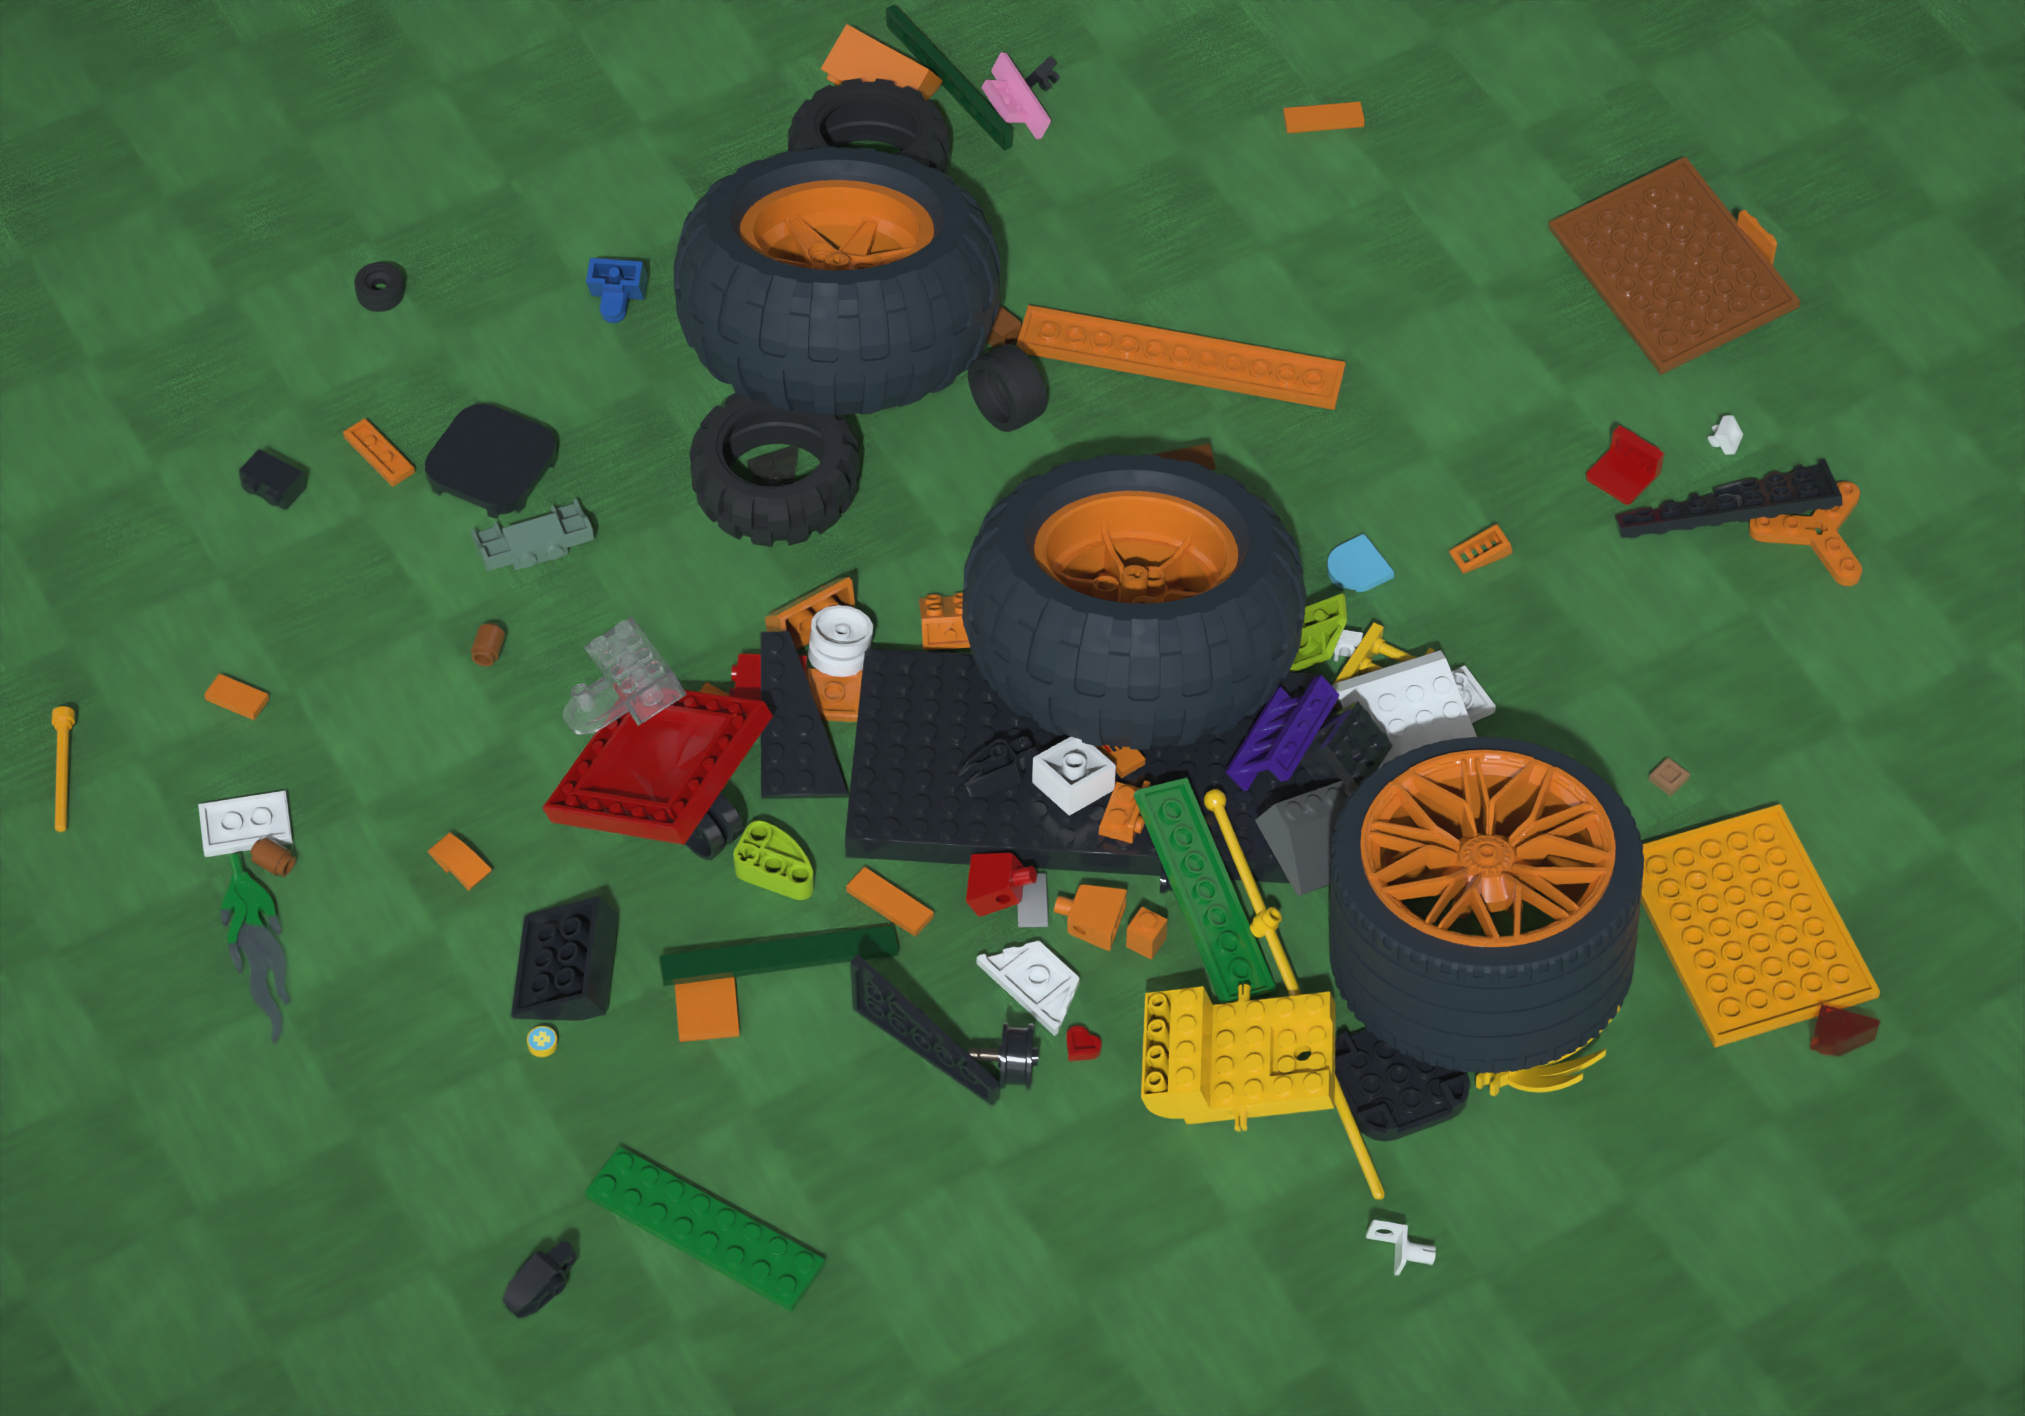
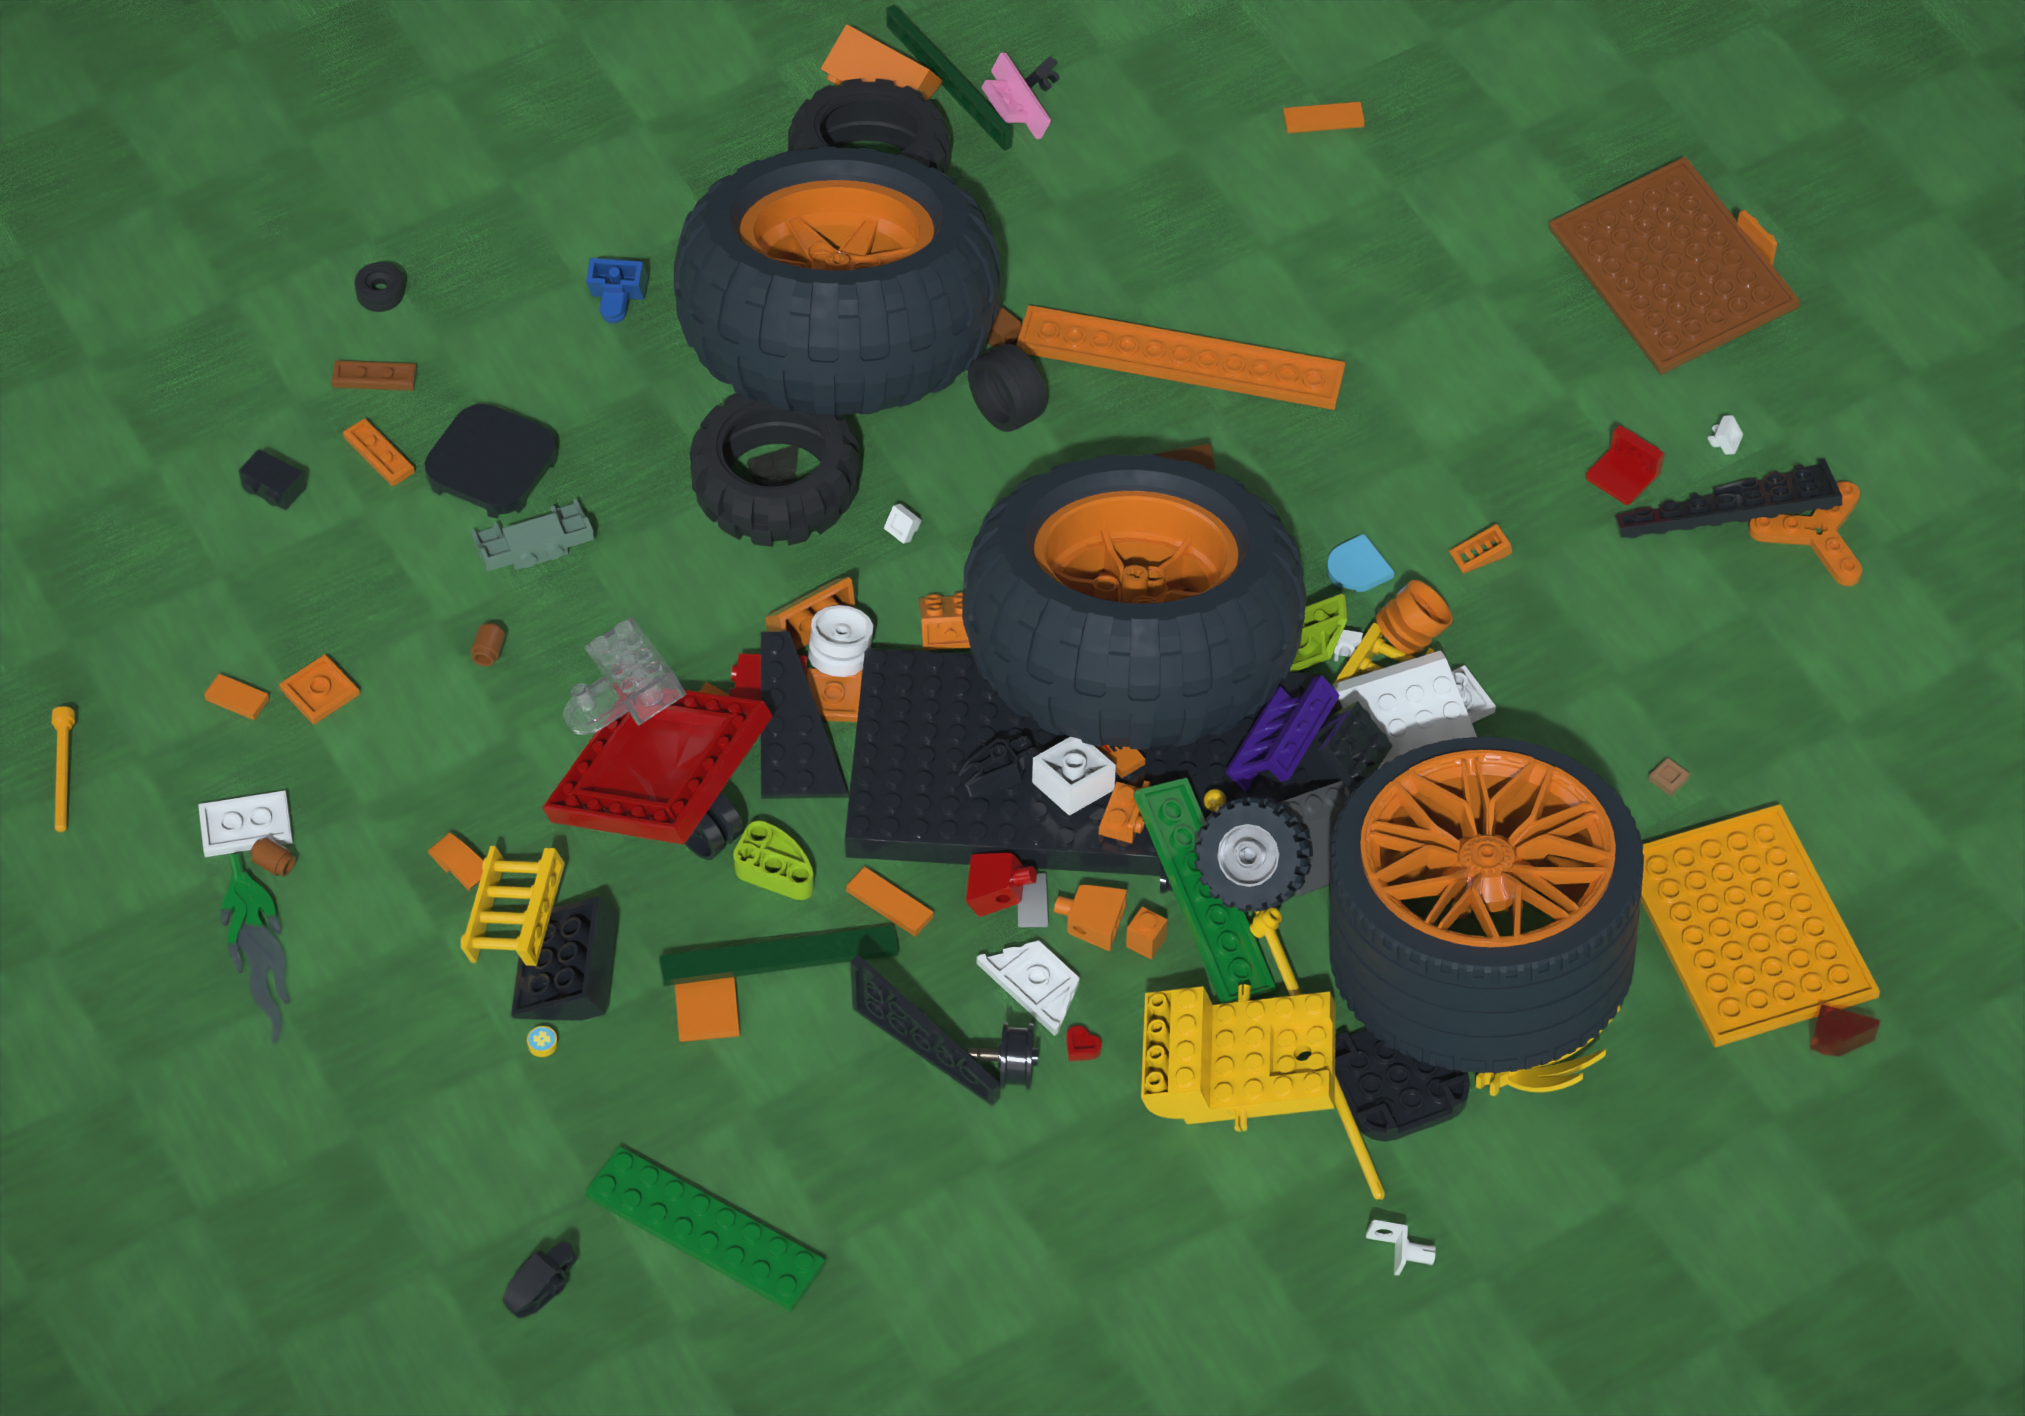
none -> orange tile [279,654,360,725]
none -> dark orange tile [331,361,417,391]
none -> yellow fence [461,846,565,966]
none -> white tile [884,504,922,544]
none -> black wheel [1194,796,1313,912]
none -> orange wheel [1376,580,1453,656]

